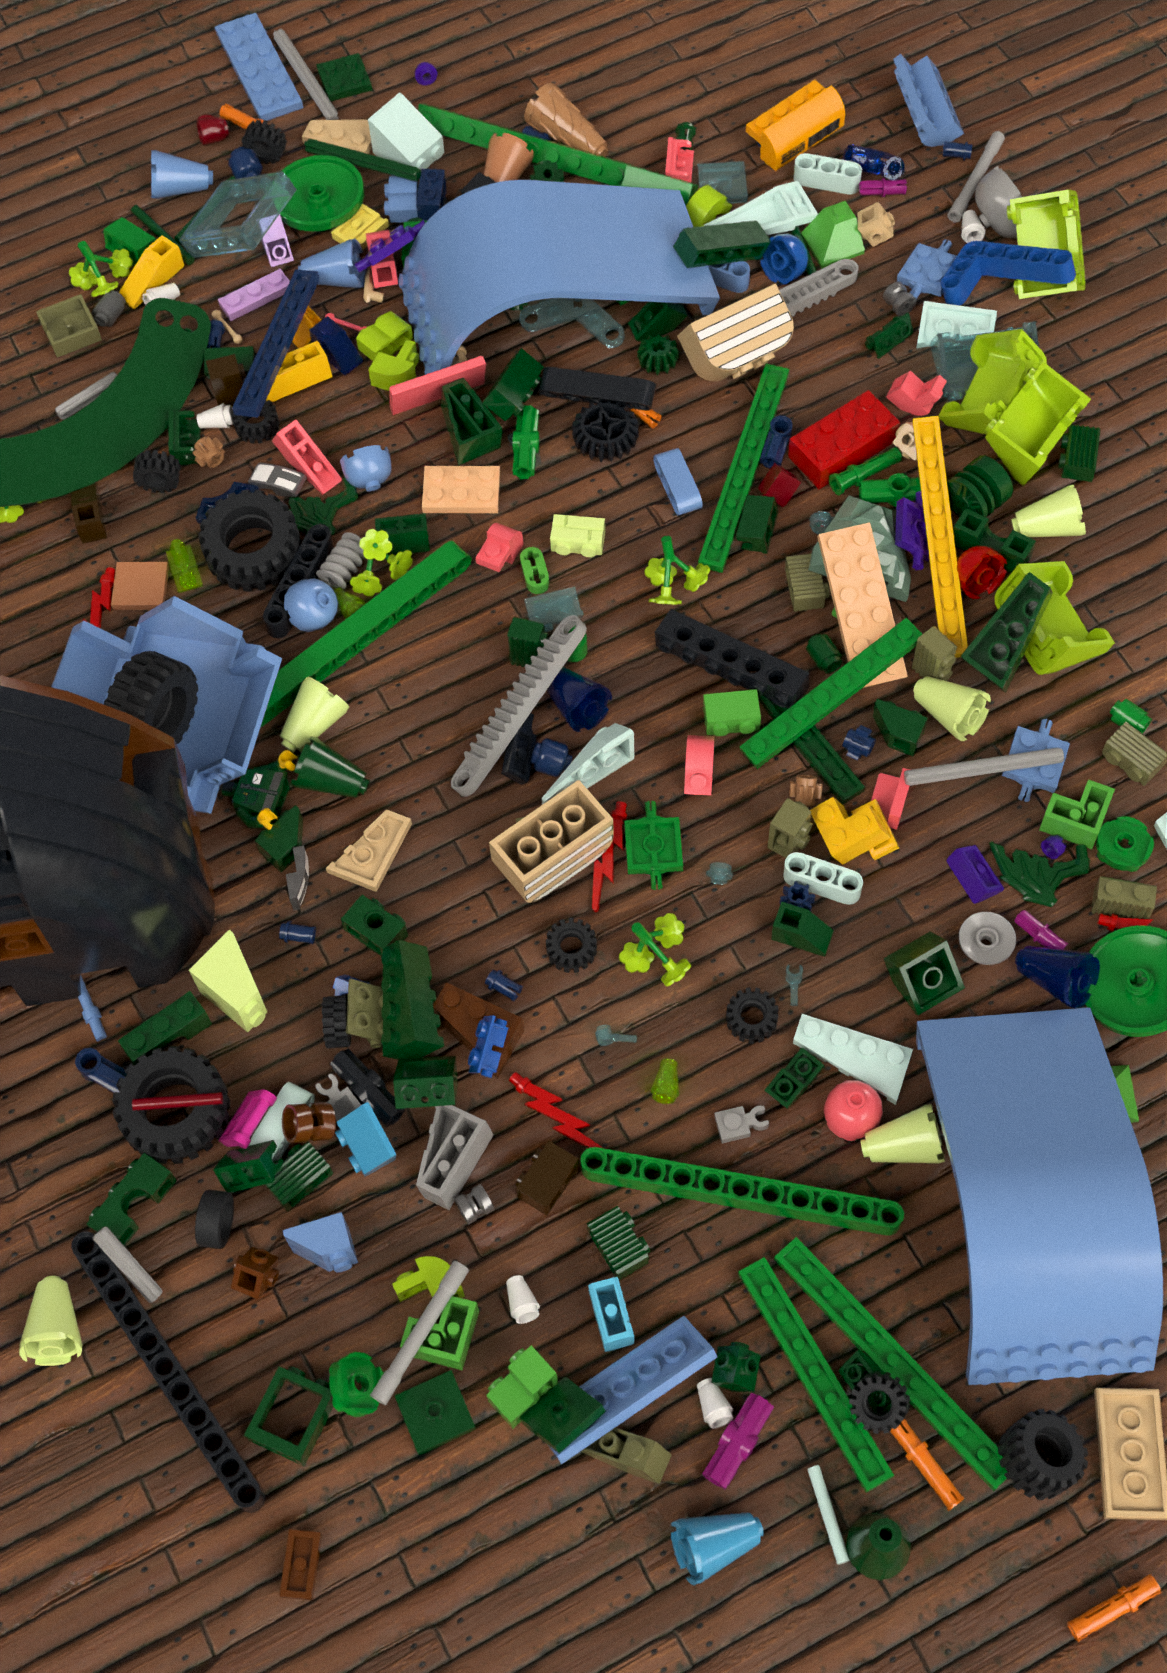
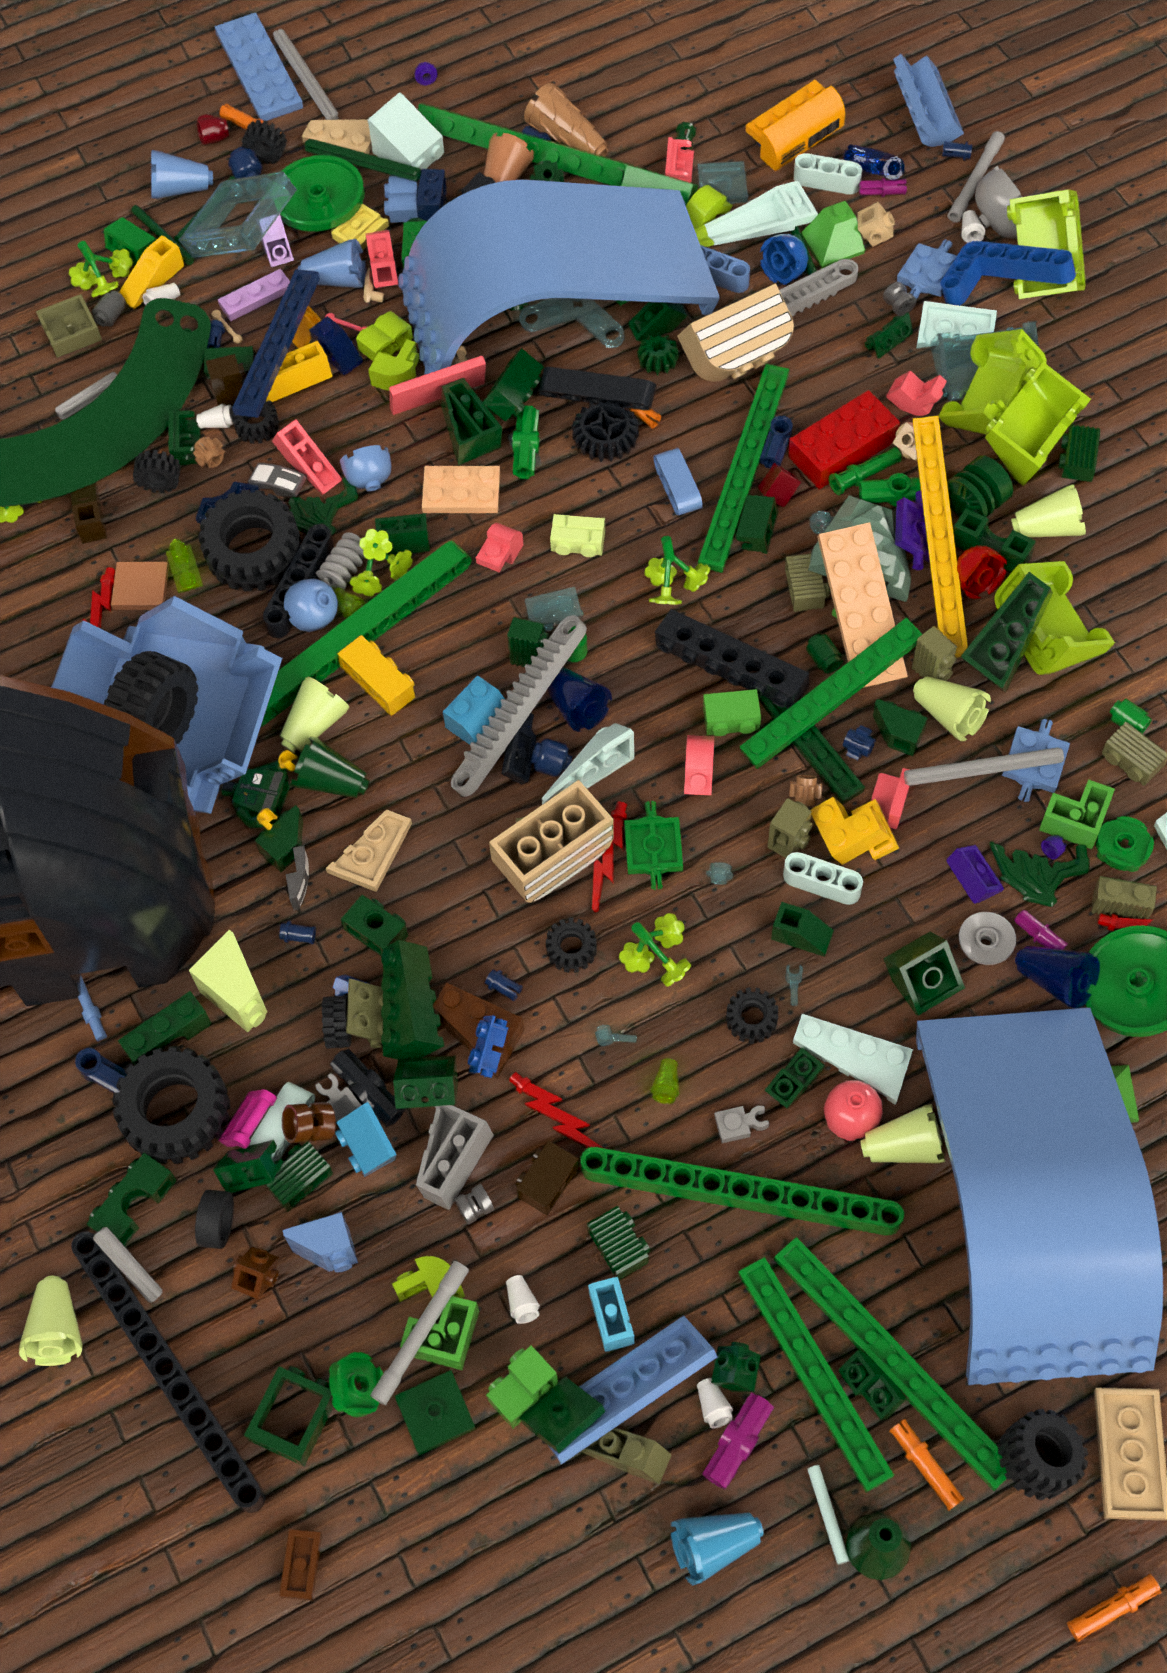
dark red bar [132,1092,223,1111] -> none
dark green plate [316,53,372,102] -> none
dark purple plate [354,220,426,273] -> none
bright green beam [520,547,549,594] -> none
dark green brick [673,220,771,268] -> none
dark blue gear [779,881,815,912] -> none
black tyre [849,1371,910,1434] -> none
none -> yellow brick [337,635,415,716]
none -> dark azure slope [443,675,505,745]

